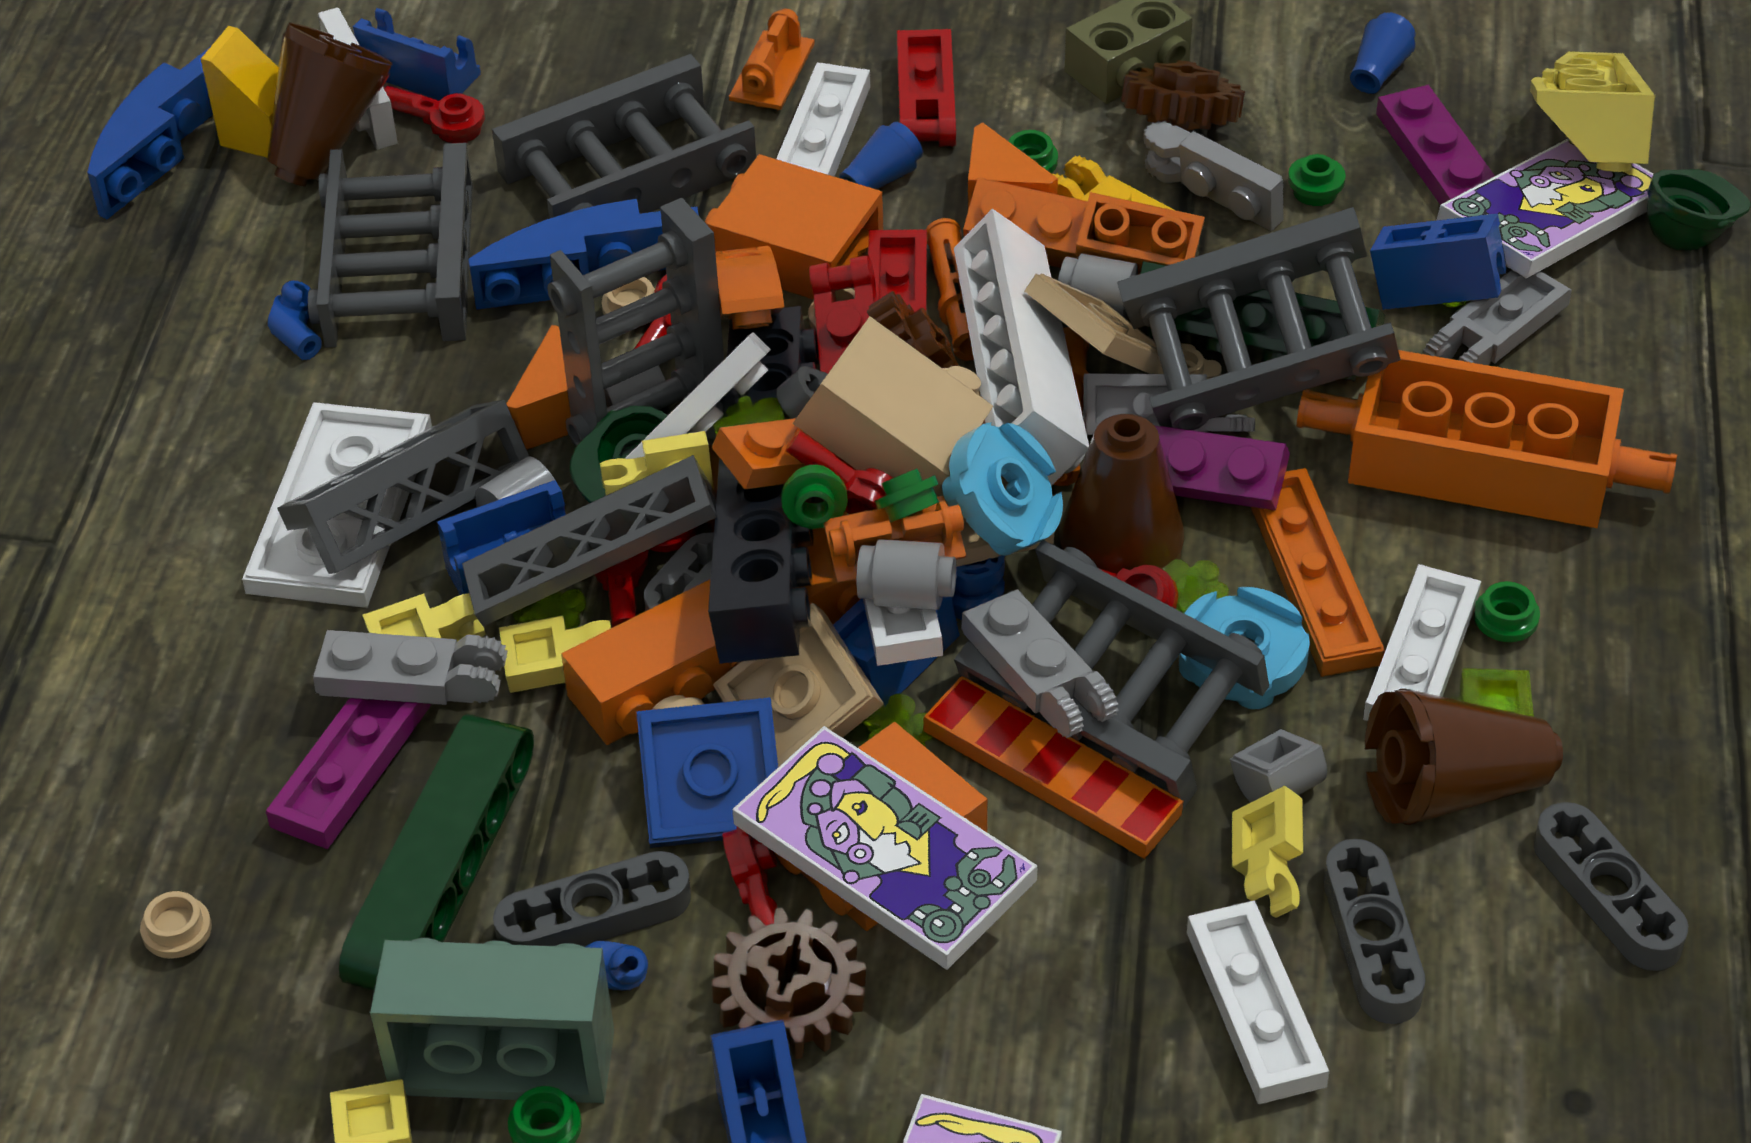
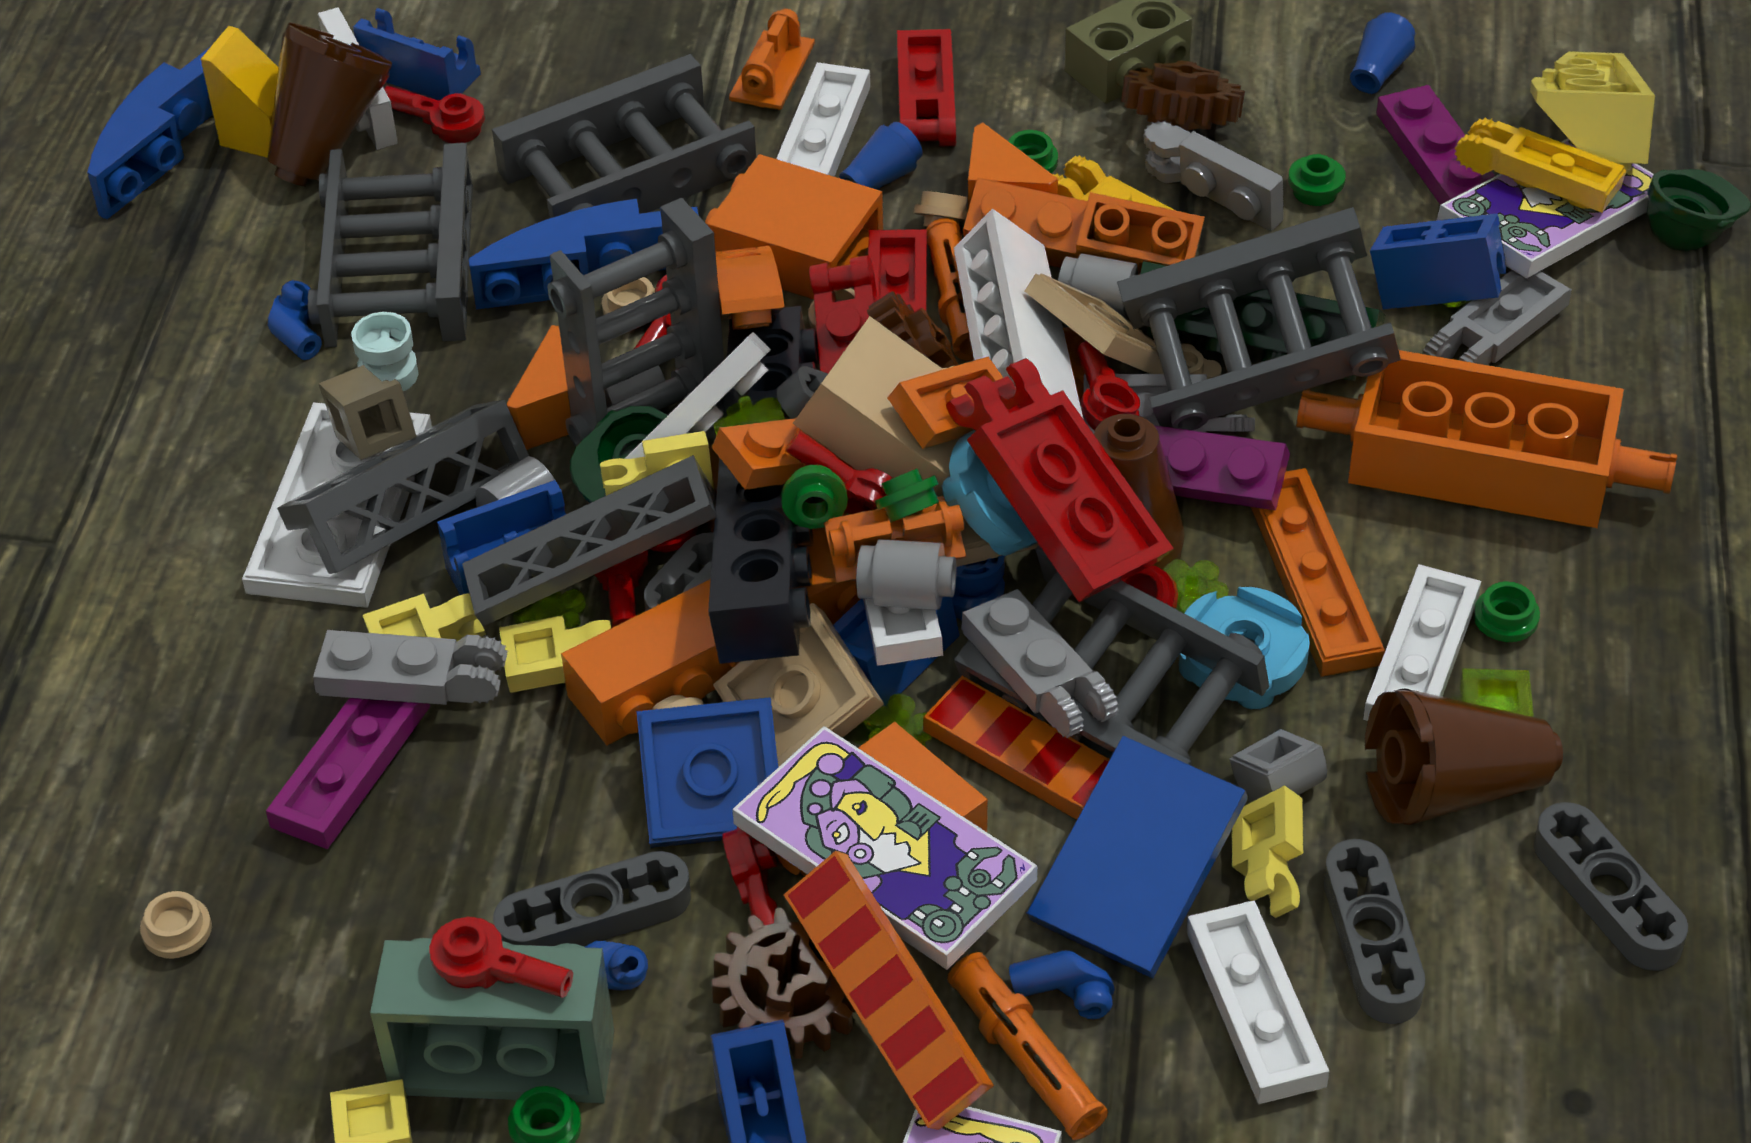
dark green beam [339,714,534,991] -> none
none -> dark tan brick [318,365,417,460]
none -> light aqua wheel [351,312,419,392]
none -> red plate [429,917,573,998]
none -> tile [783,851,994,1130]
none -> orange plate [887,356,1008,449]
none -> tan plate [914,191,968,227]
none -> red tile [946,358,1174,602]
none -> orange pin [947,952,1108,1140]
none -> blue arm [1009,951,1115,1019]
none -> blue tile [1027,736,1248,978]
none -> red plate [1077,341,1140,430]
none -> yellow hinge [1454,117,1627,213]

